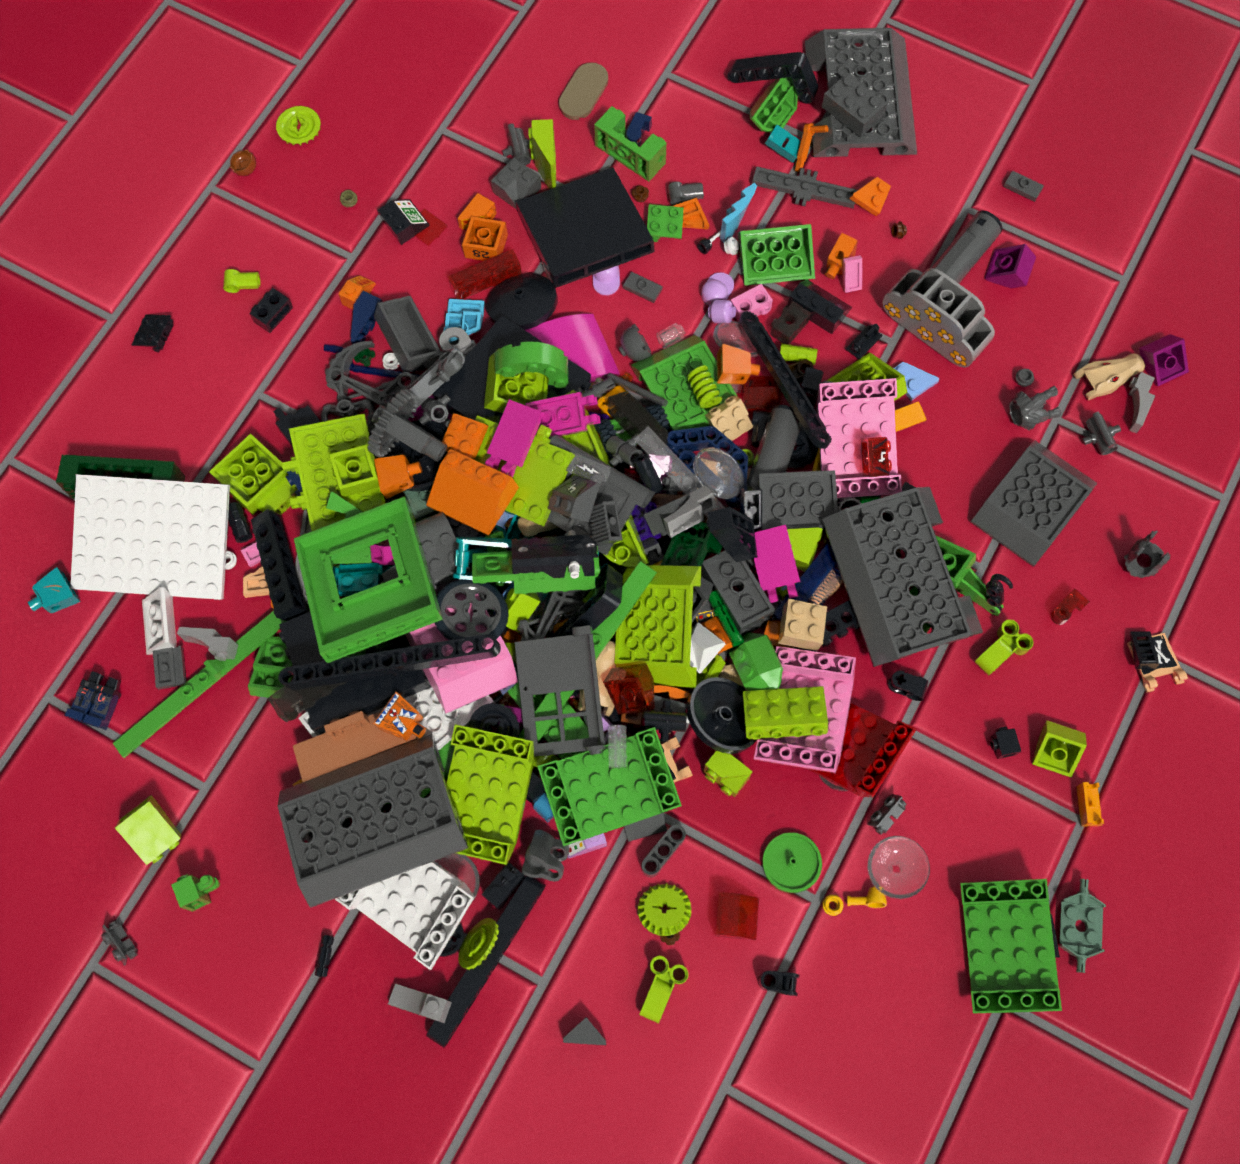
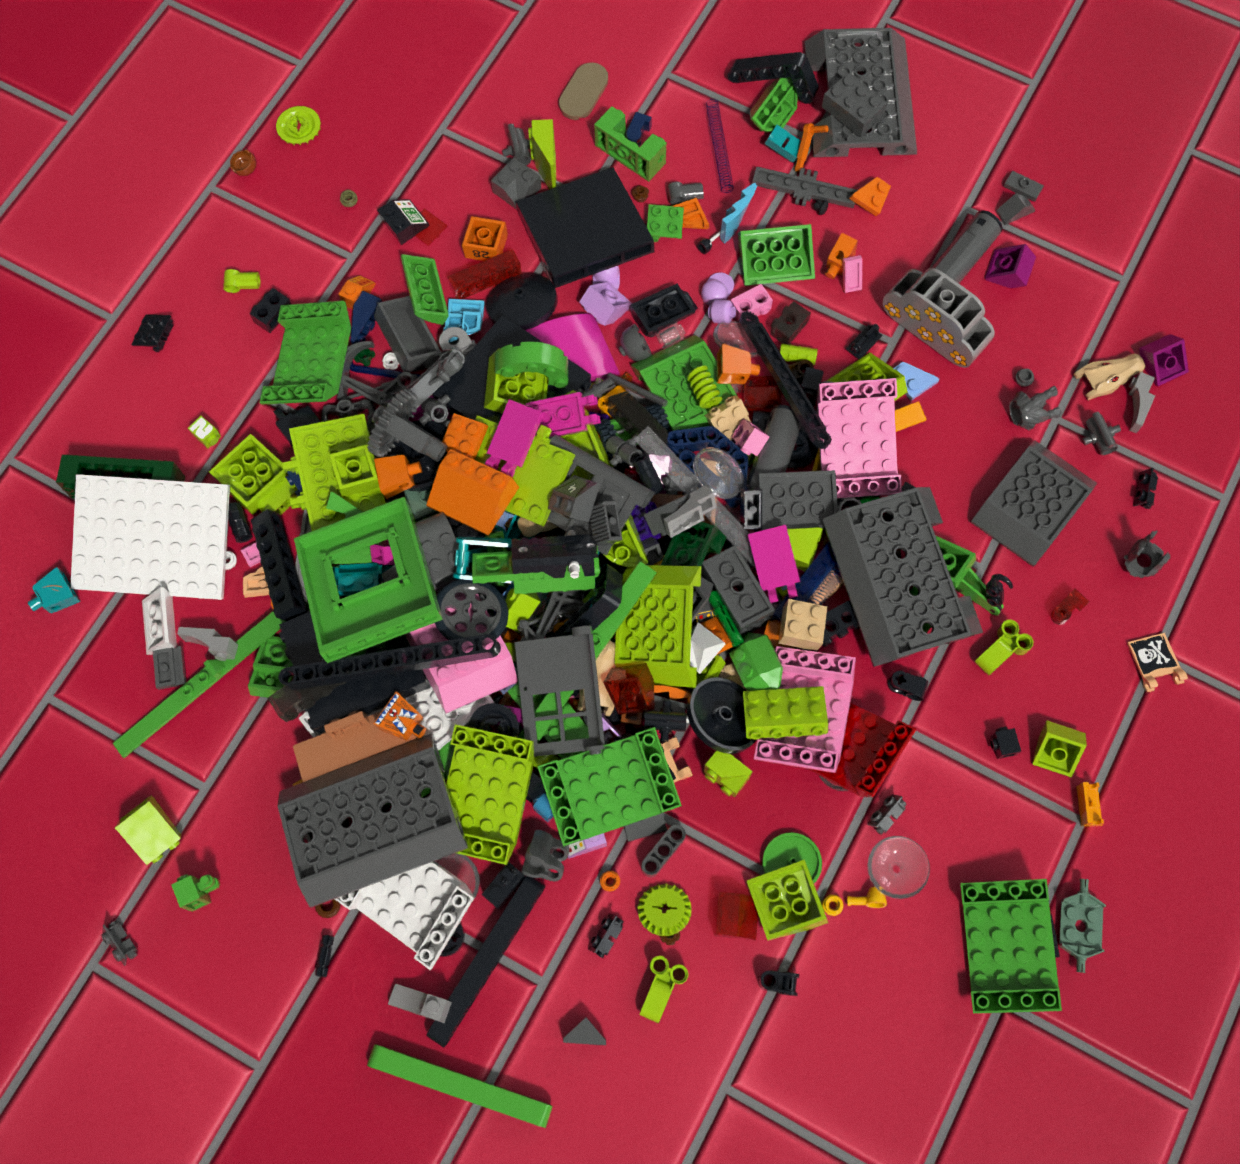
hips [64,671,121,731] -> none
orange slope [457,193,497,230] -> none
lime gear [458,918,499,970] -> none
clear slope [566,454,612,486] -> none
clear axle [608,725,627,768] -> none
dark grey plate [623,272,663,303] -> none
black wedge [707,507,758,562] -> none
white plate [724,237,739,255] -> none
black slope [787,279,852,334] -> none
clear red slope [861,437,892,477] -> none
reddish brown plate [891,221,907,239] -> none
black slope [1130,631,1159,669] -> none
none -> lime brick [188,416,221,449]
none -> bright green slope [259,301,351,405]
none -> reddish brown piece [315,899,341,918]
none -> bright green beam [367,1044,553,1128]
none -> bright green slope [401,254,449,325]
none -> lavender slope [579,281,632,326]
none -> black hinge [588,913,624,958]
none -> orange plate [600,871,620,892]
none -> black slope [630,283,698,337]
none -> piece [706,99,734,193]
none -> bright pink brick [731,418,769,456]
none -> lime slope [747,859,829,941]
none -> black piece [813,200,829,215]
none -> dark grey slope [996,193,1035,225]
none -> black hinge [1133,468,1158,509]

